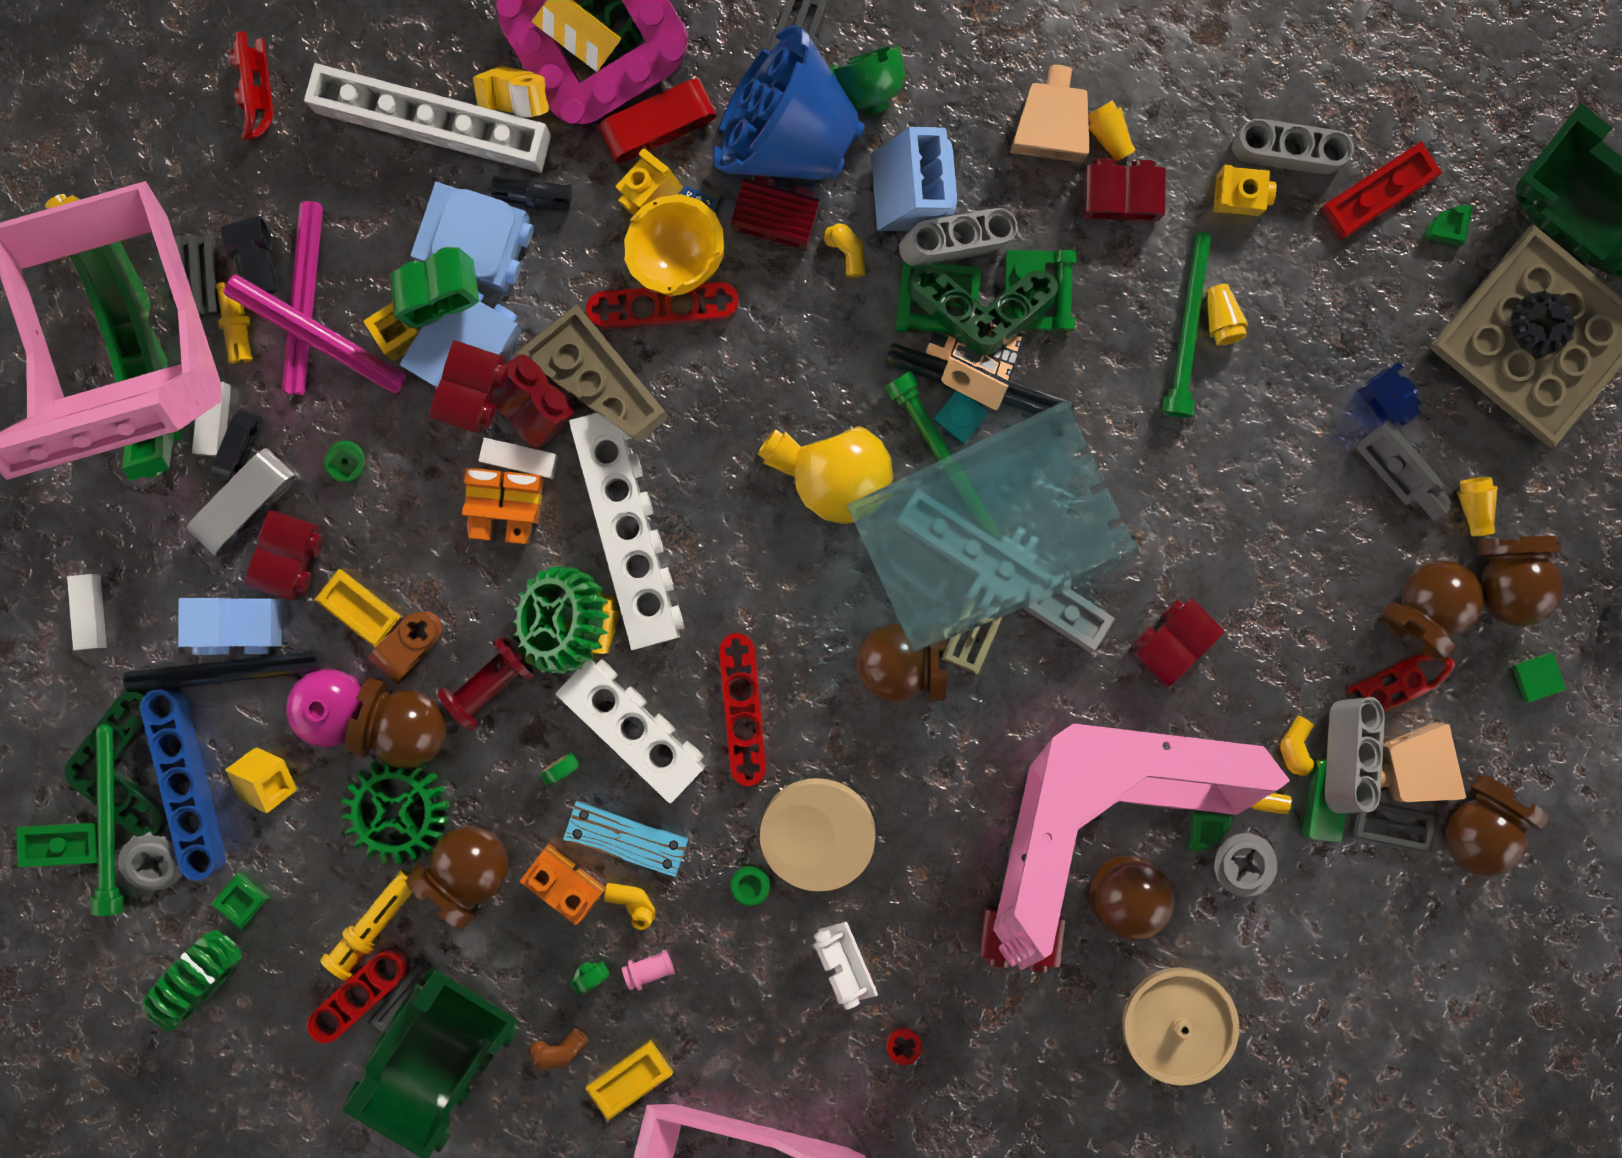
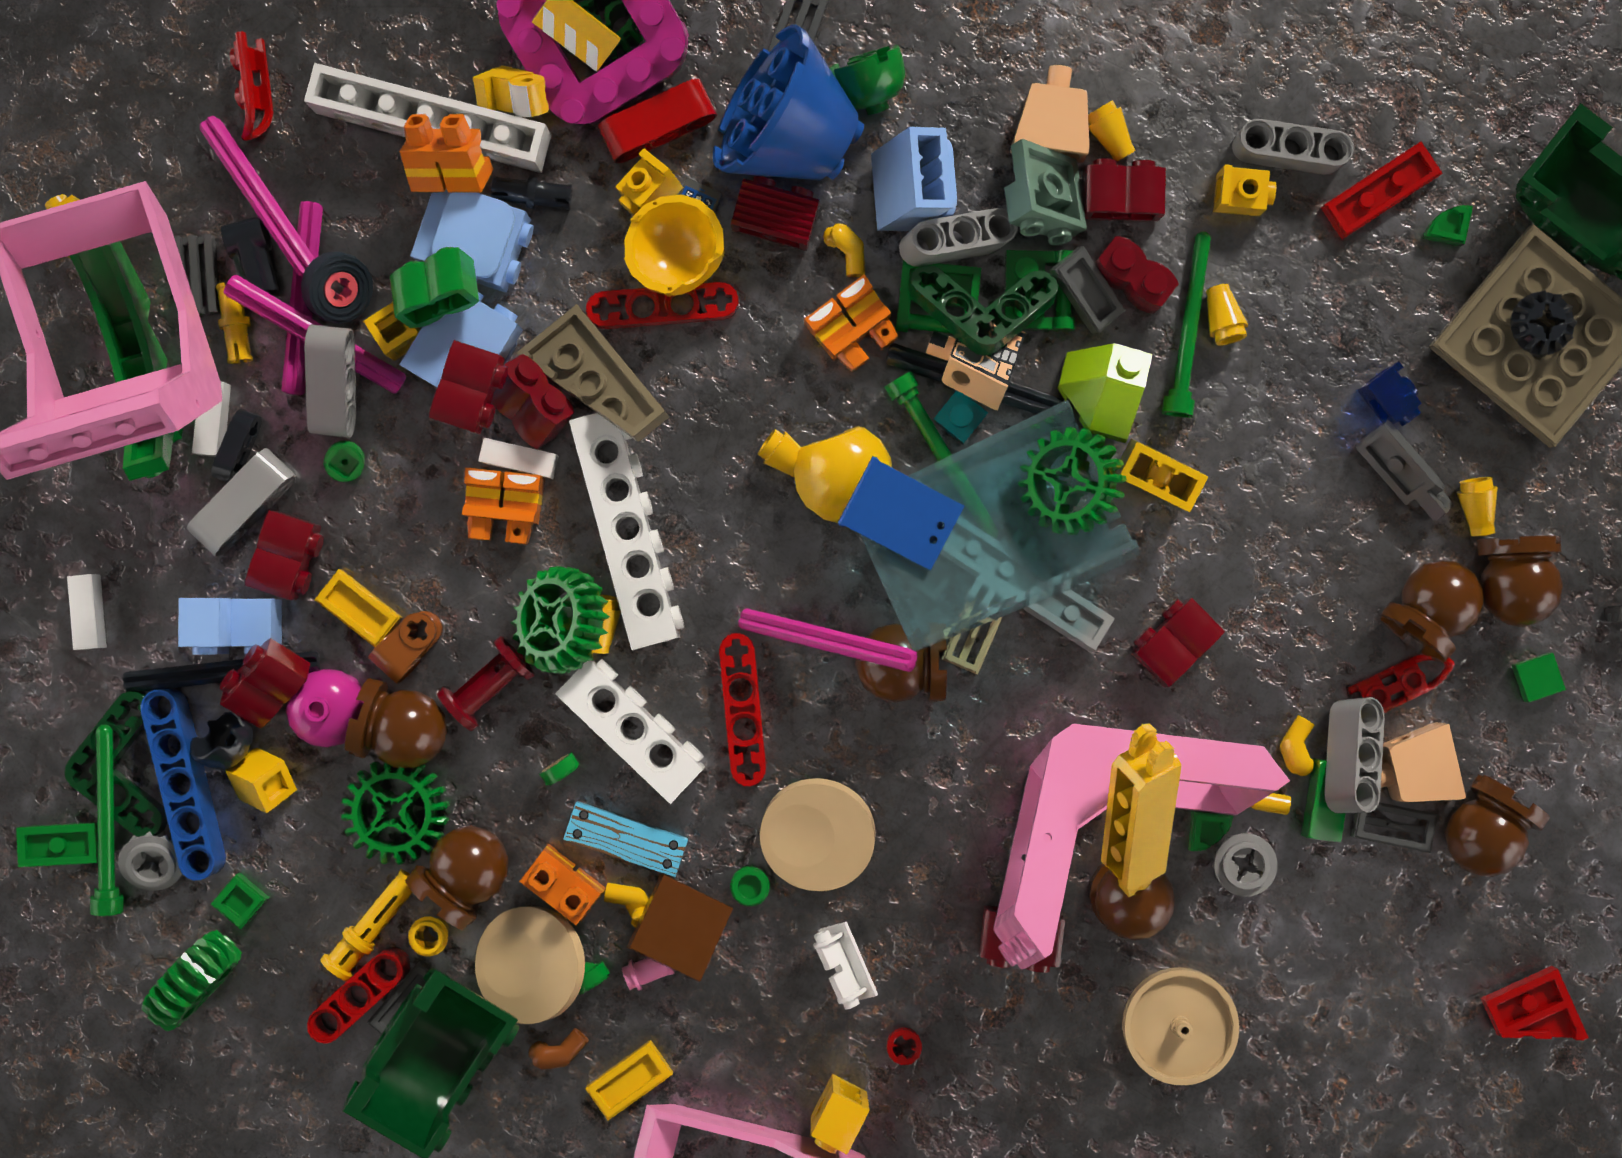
none -> black hair [190,712,253,770]
none -> dark pink axle [200,116,315,277]
none -> dark red brick [219,638,311,728]
none -> black bush [301,251,373,324]
none -> light grey beam [304,324,356,438]
none -> orange hips [399,114,494,193]
none -> yellow cone [408,916,449,957]
none -> tan piece [475,906,585,1024]
none -> reddish brown tile [626,874,733,982]
none -> dark pink axle [738,608,917,672]
none -> orange hips [804,274,898,373]
none -> yellow brick [811,1074,870,1154]
none -> blue container [838,456,965,571]
none -> sand green plate [1004,139,1087,245]
none -> green gear [1017,427,1127,536]
none -> dark grey tile [1049,246,1126,334]
none -> lime slope [1057,343,1152,443]
none -> dark red brick [1095,236,1179,314]
none -> yellow hinge [1101,723,1182,897]
none -> yellow brick [1115,438,1208,512]
none -> red wing [1480,966,1589,1041]

